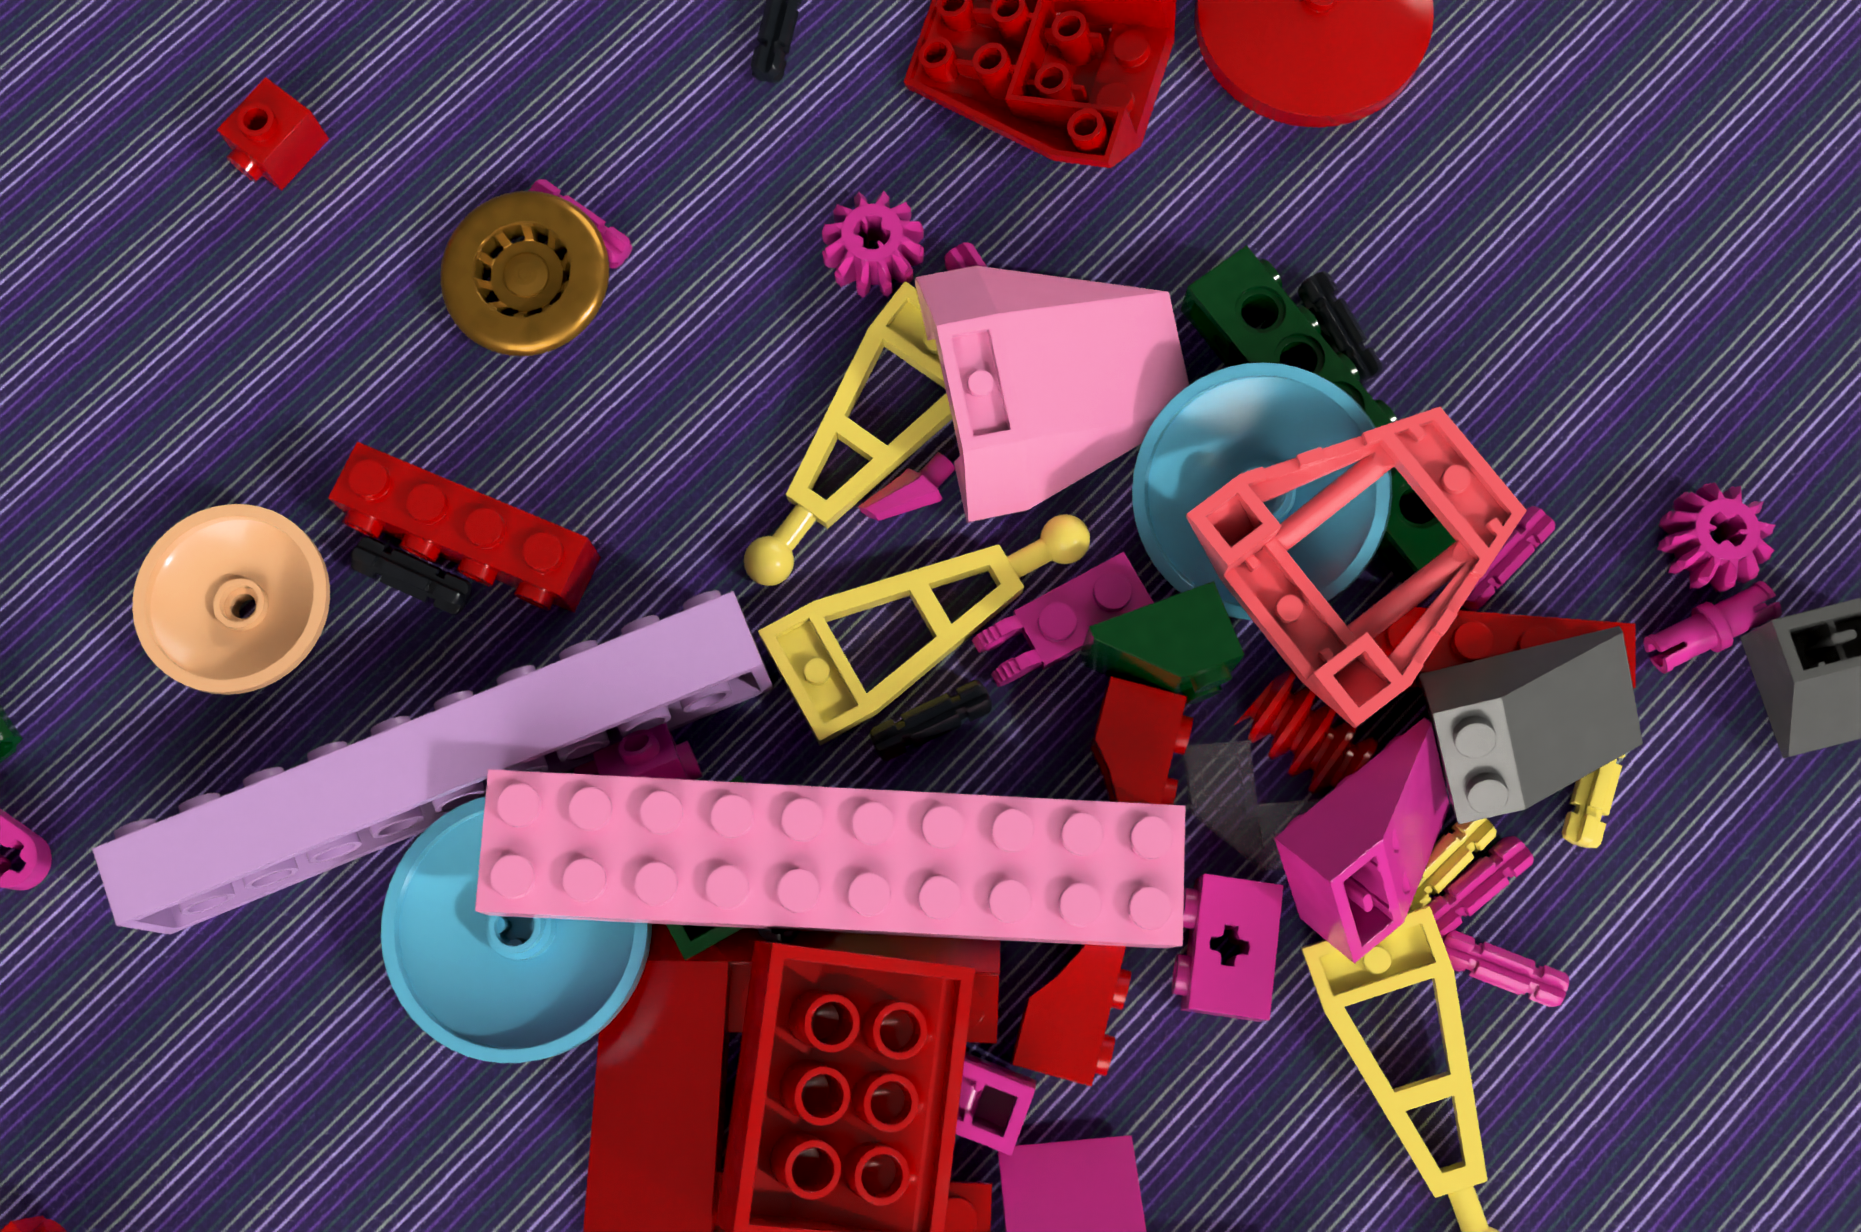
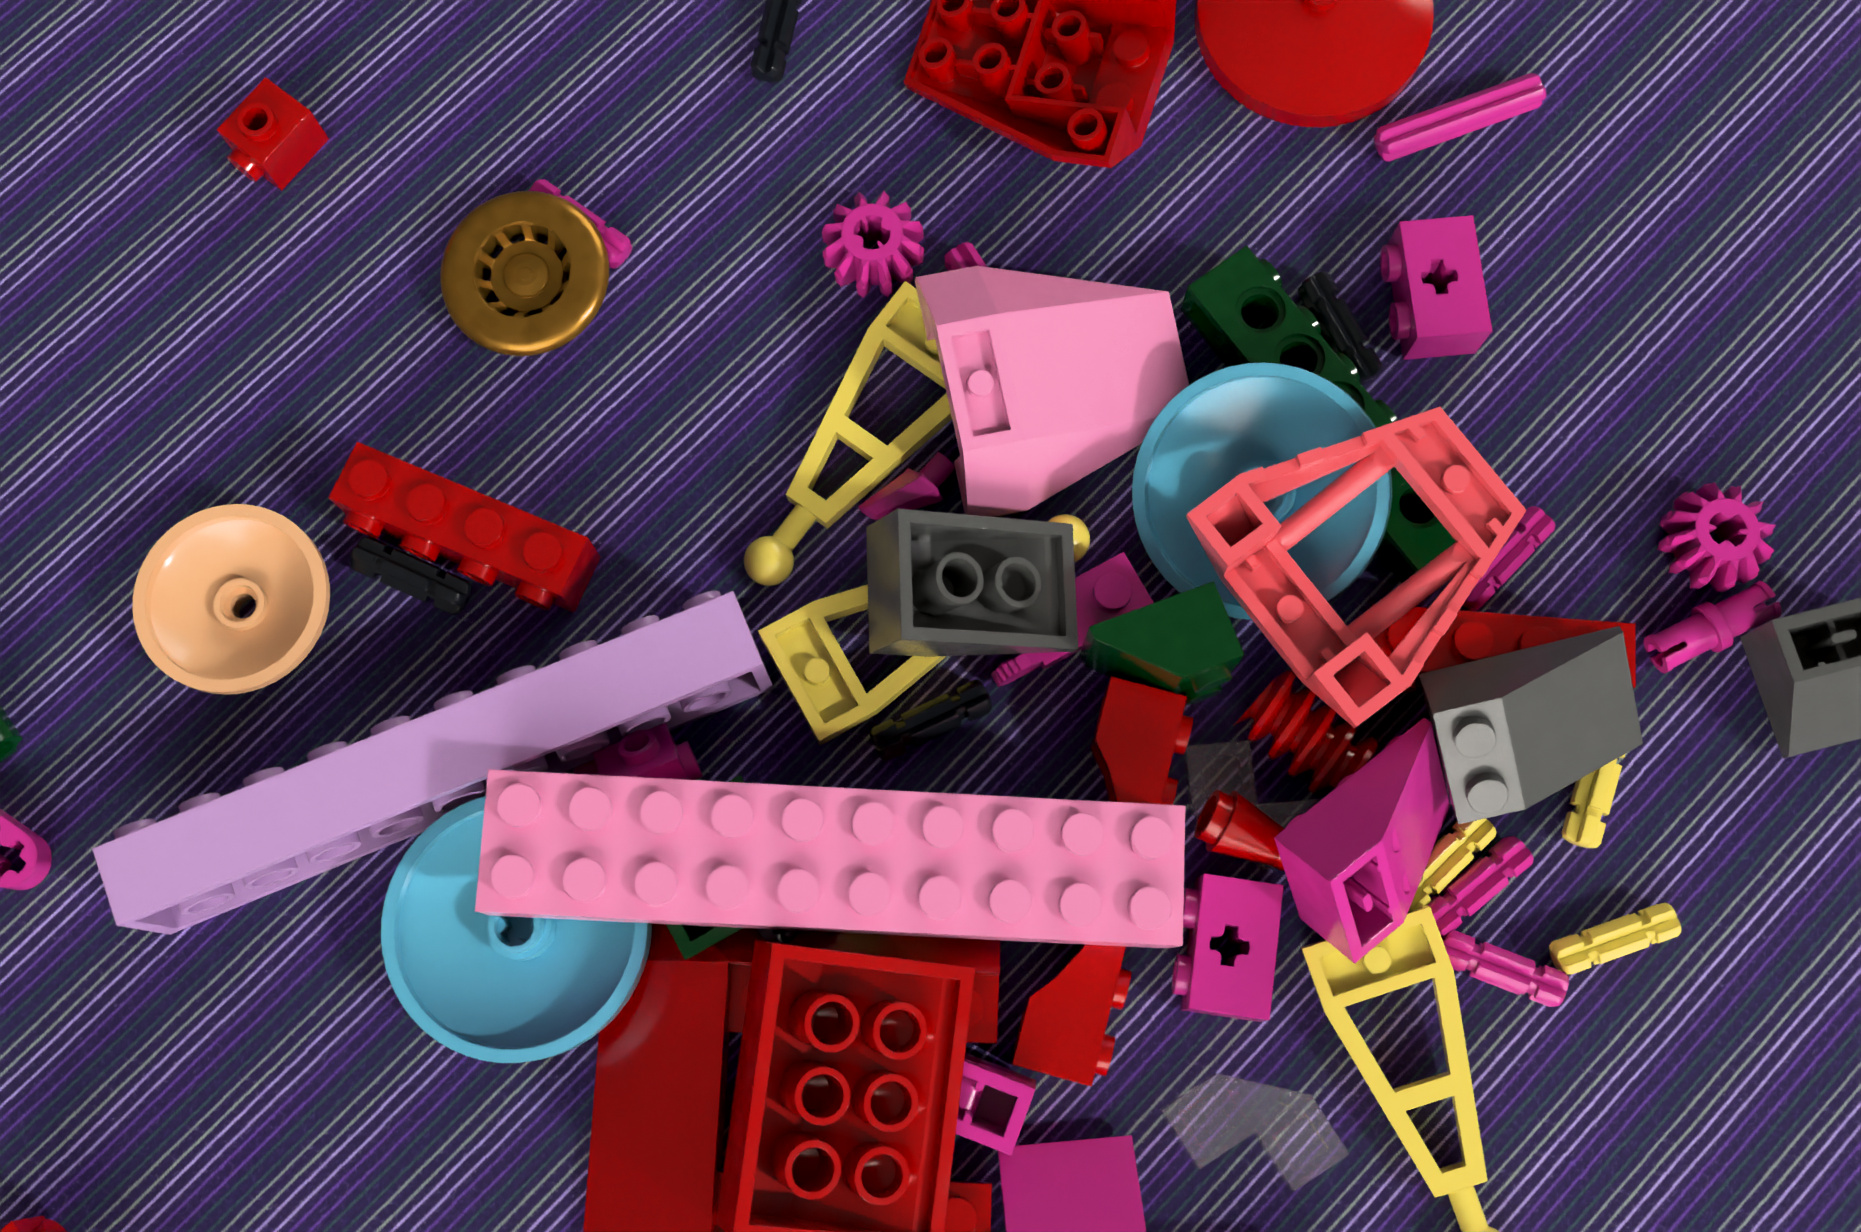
none -> dark grey slope [866,509,1078,657]
none -> clear tile [1160,1073,1349,1191]
none -> red cone [1194,789,1285,871]
none -> dark pink axle [1374,73,1546,161]
none -> dark pink brick [1380,215,1492,360]
none -> light yellow axle [1549,903,1682,975]

